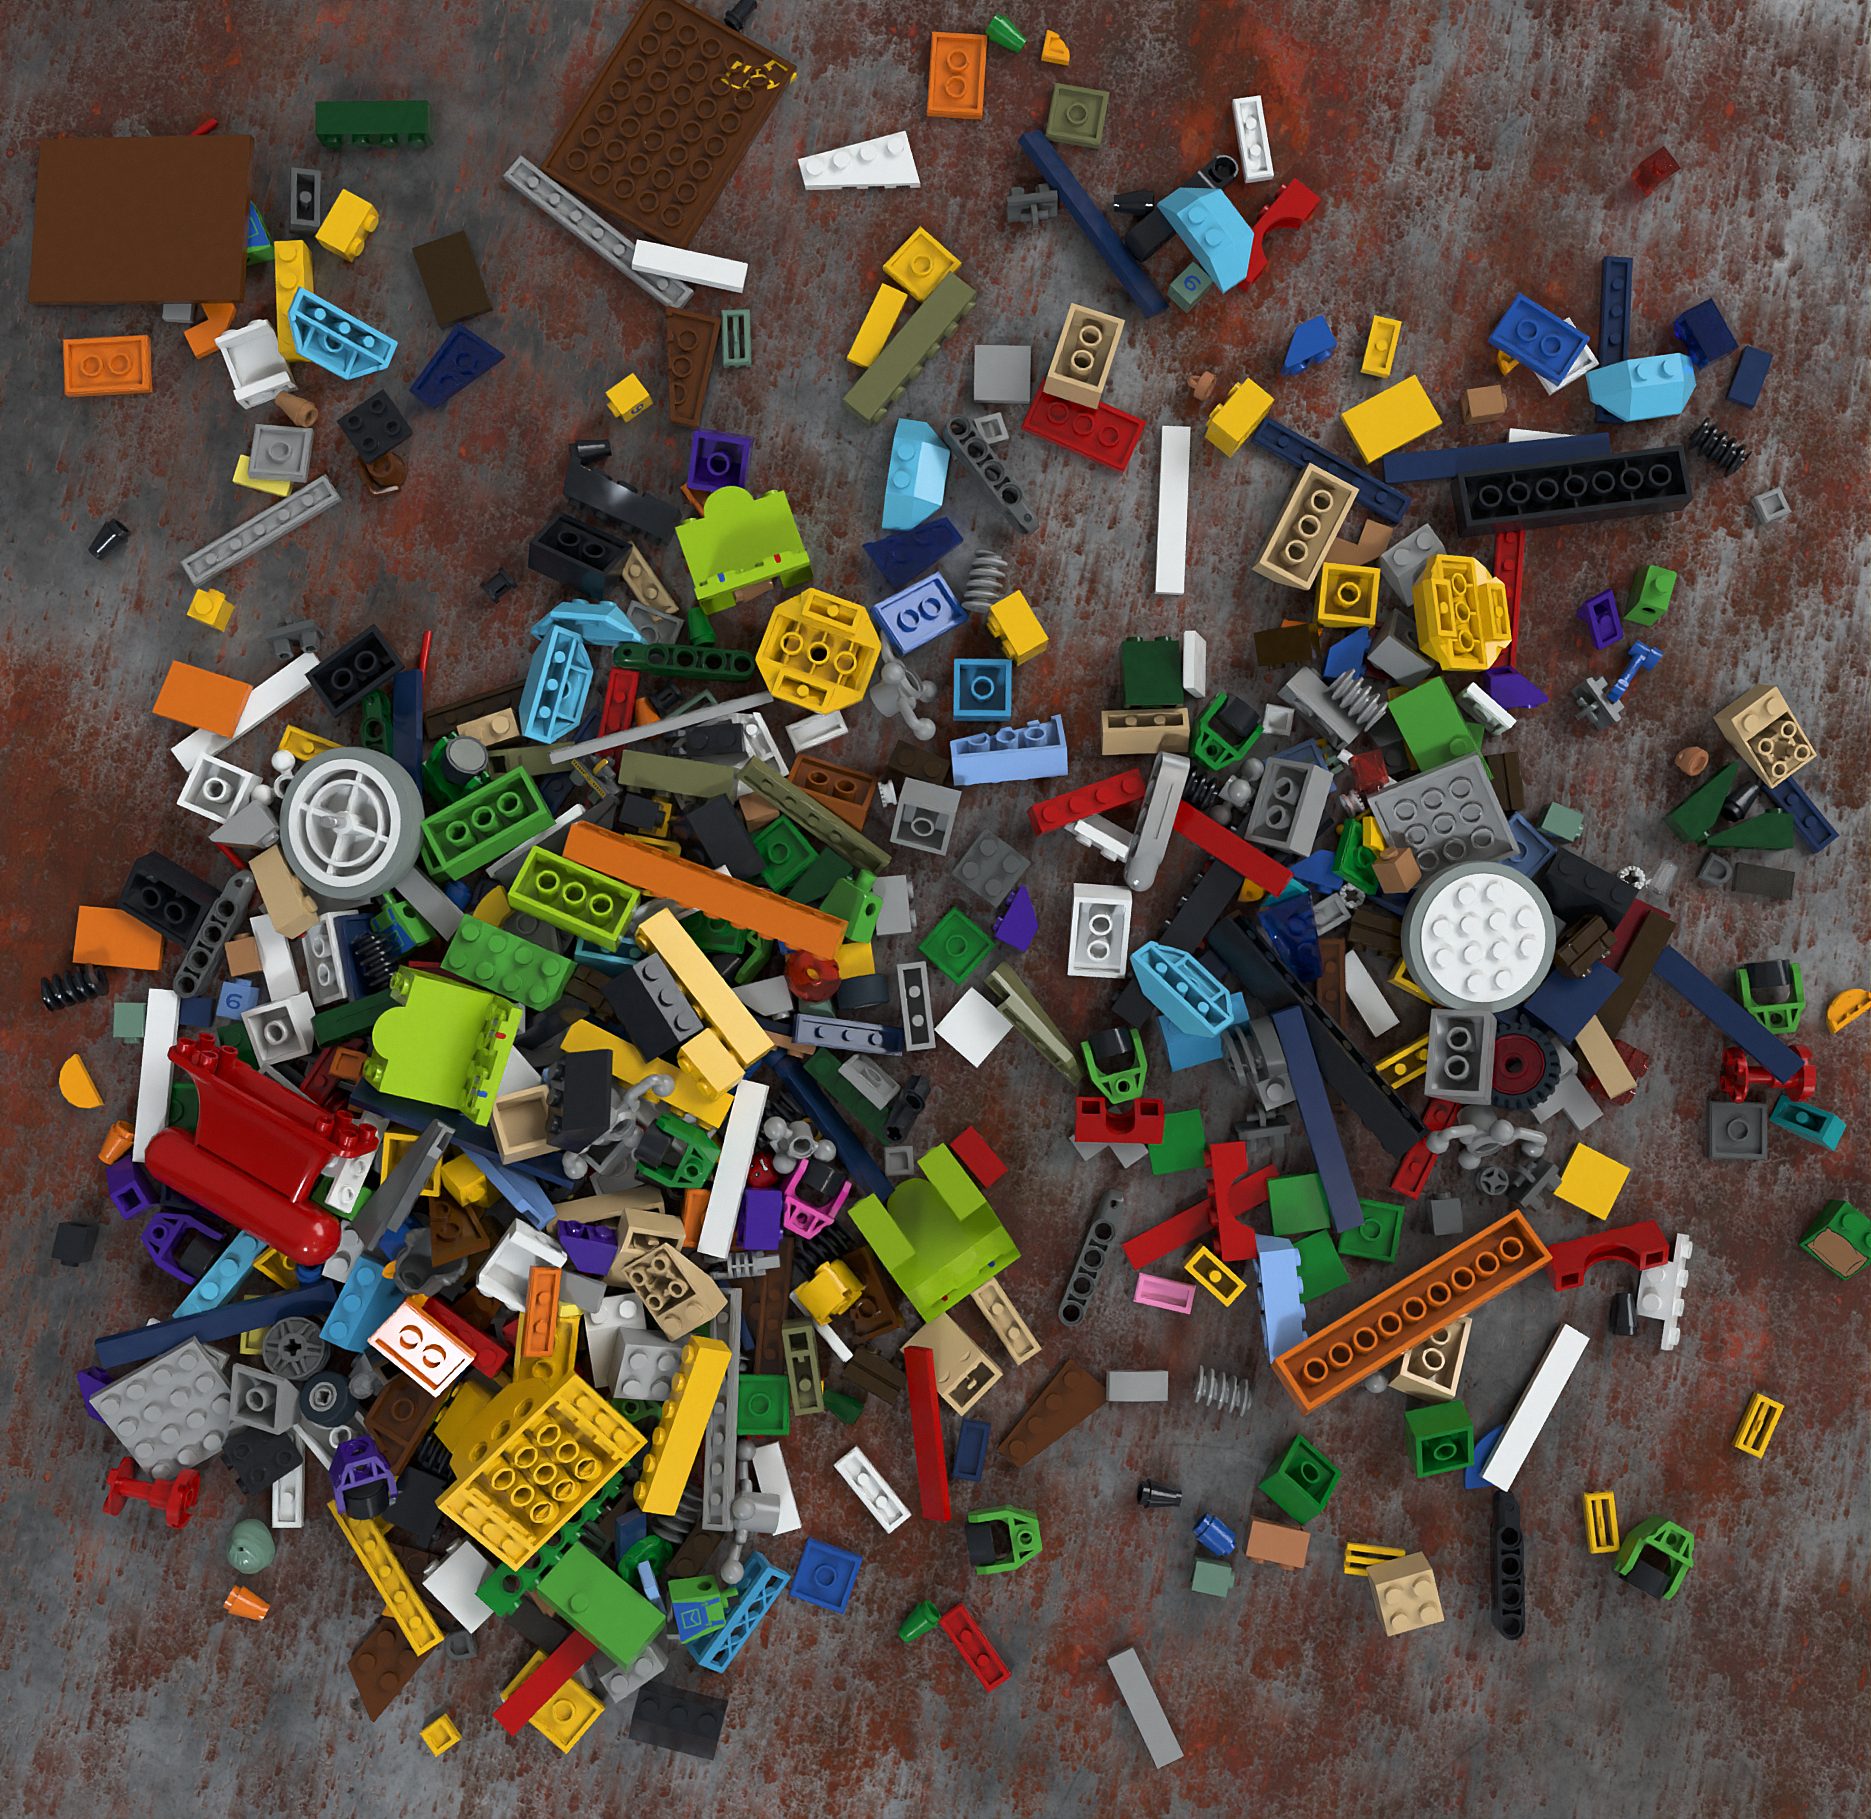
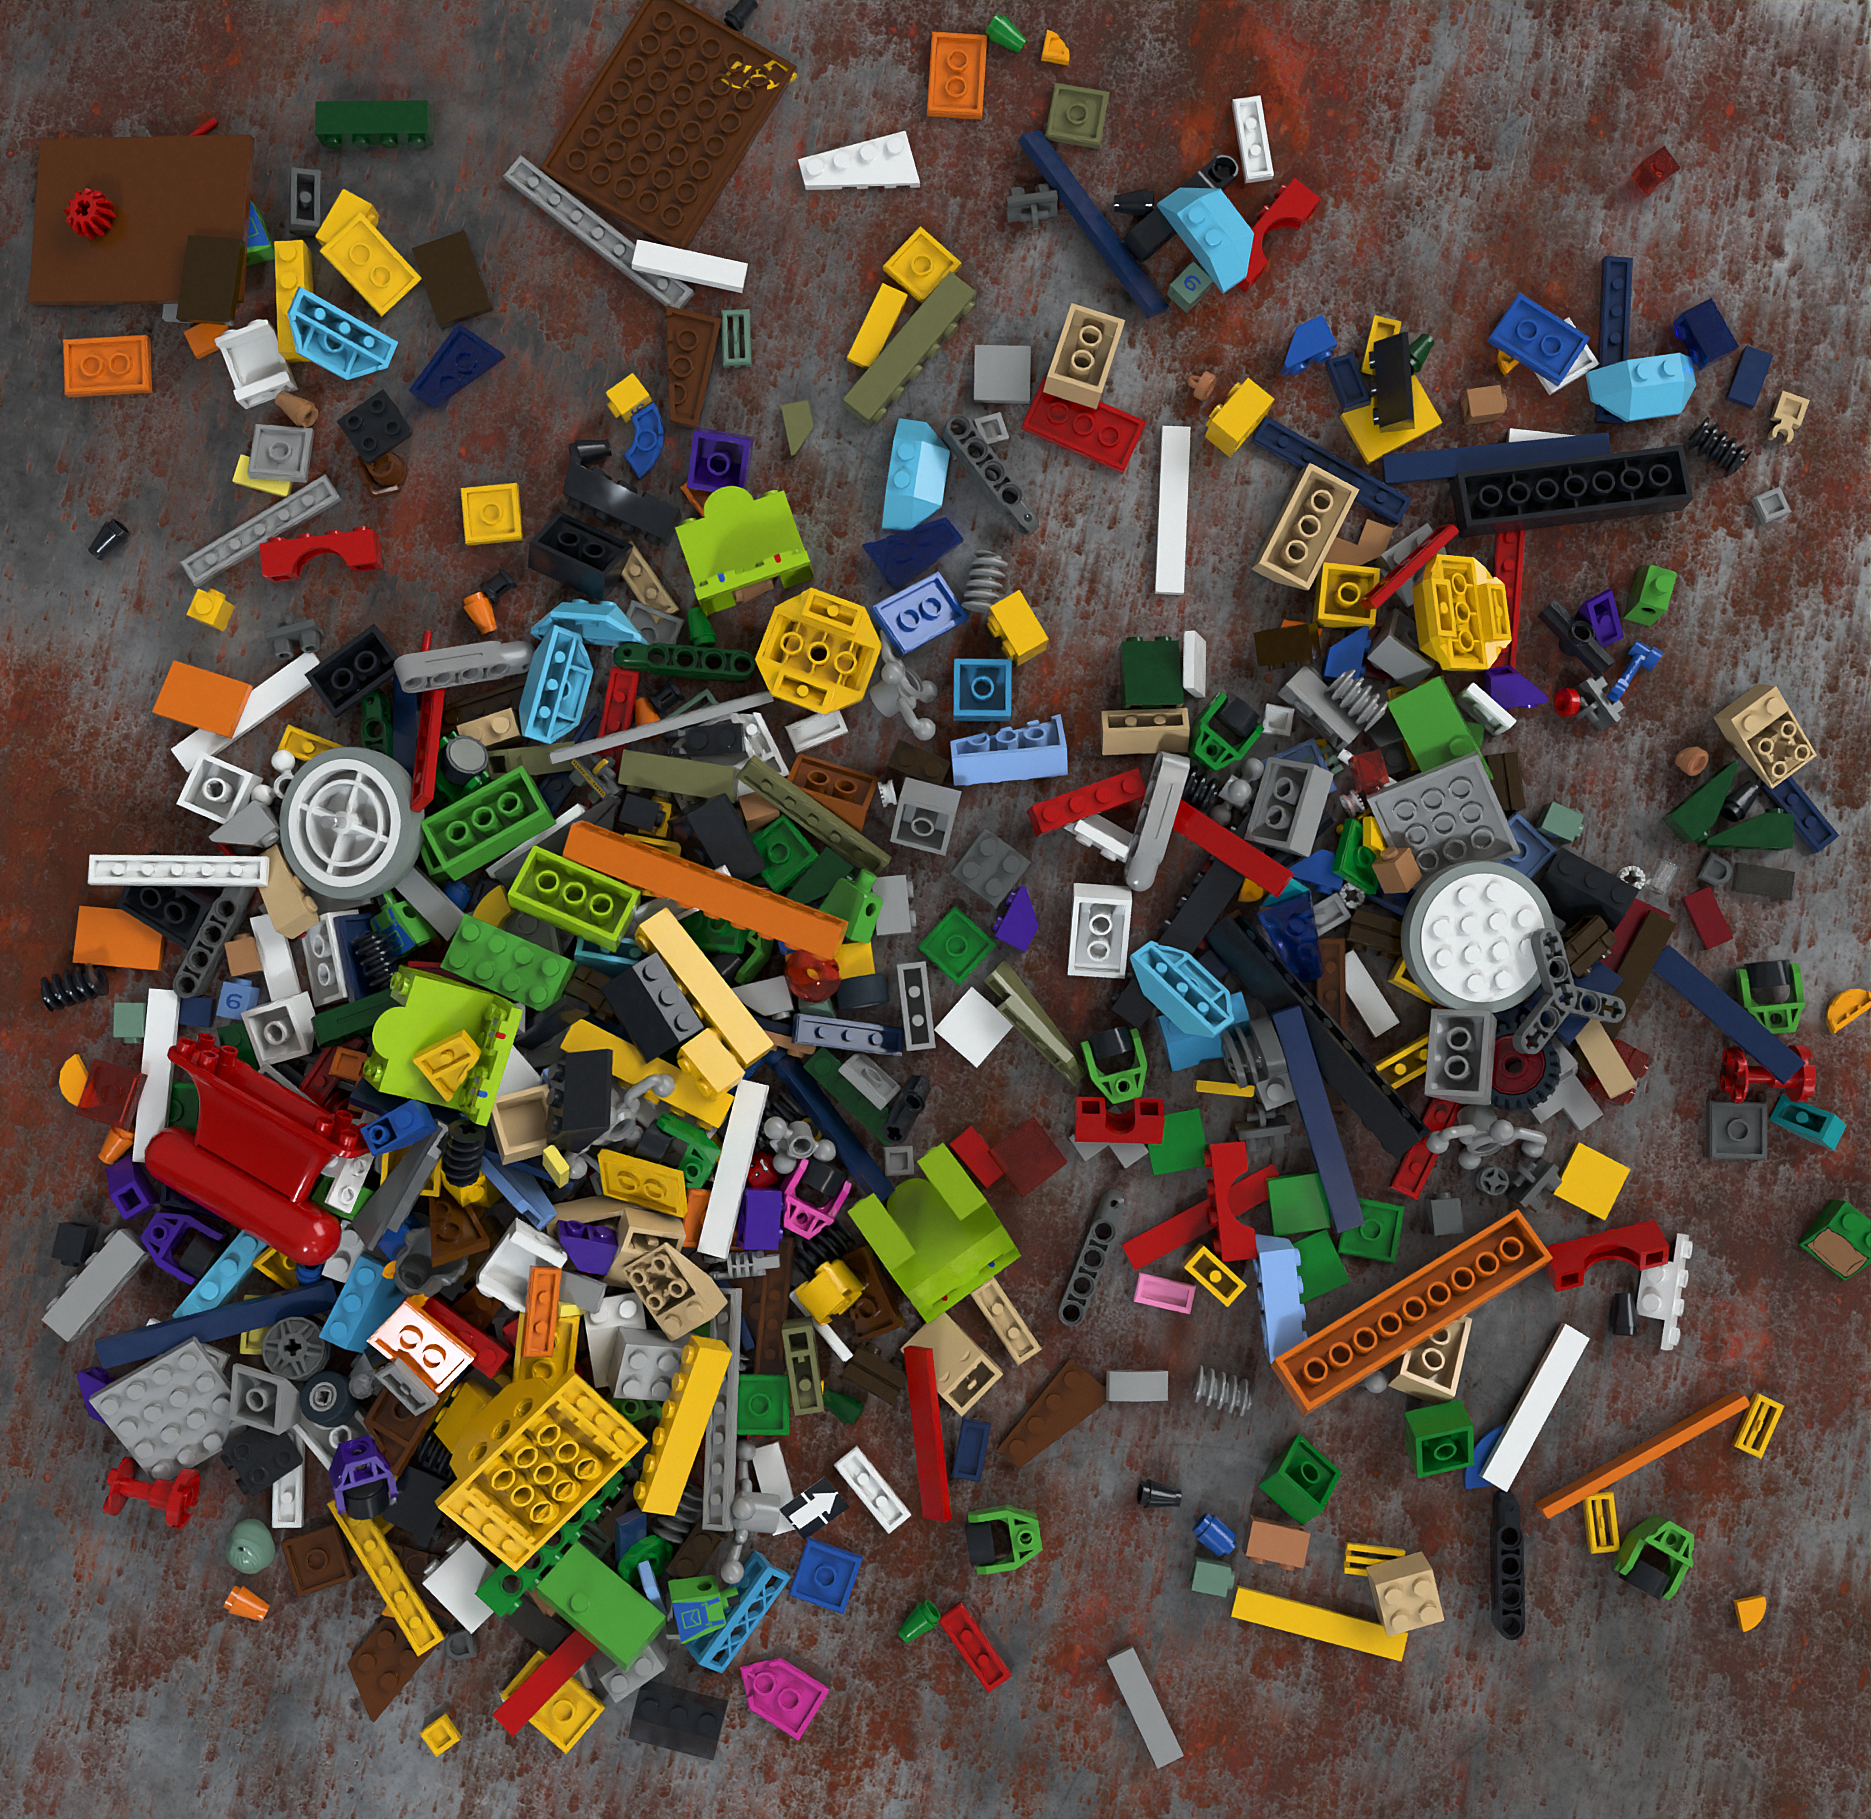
none -> light grey brick [41,1227,151,1342]
none -> red gear [63,188,117,240]
none -> clear red tile [75,1059,148,1131]
none -> white tile [88,855,270,887]
none -> dark brown tile [176,235,246,326]
none -> red arch [259,526,383,583]
none -> reddish brown tile [280,1521,356,1598]
none -> yellow tile [319,212,422,317]
none -> blue slope [360,1099,438,1156]
none -> light grey tile [375,1357,439,1416]
none -> light grey piece [393,641,536,693]
none -> red tile [410,688,445,813]
none -> yellow wing [412,1029,482,1102]
none -> black piece [442,1120,486,1187]
none -> yellow tile [461,483,523,546]
none -> orange cone [463,591,498,636]
none -> light yellow tile [543,1145,570,1189]
none -> yellow tile [598,1148,688,1218]
none -> blue tile [623,402,664,481]
none -> dark pink tile [740,1657,830,1741]
none -> sticker [780,1477,849,1539]
none -> olive tile [781,400,814,458]
none -> clear red tile [987,1116,1068,1198]
none -> yellow tile [1193,1080,1255,1097]
none -> yellow tile [1230,1586,1408,1662]
none -> dark blue tile [1325,352,1371,413]
none -> red tile [1360,524,1459,610]
none -> black slope [1369,332,1415,433]
none -> dark green cone [1409,334,1435,376]
none -> dark grey piece [1512,928,1626,1054]
none -> orange tile [1535,1391,1750,1519]
none -> black piece [1538,600,1616,678]
none -> red tile [1554,688,1580,717]
none -> dark red tile [1681,886,1734,950]
none -> light orange tile [1733,1594,1766,1632]
none -> tan plate [1768,391,1810,445]

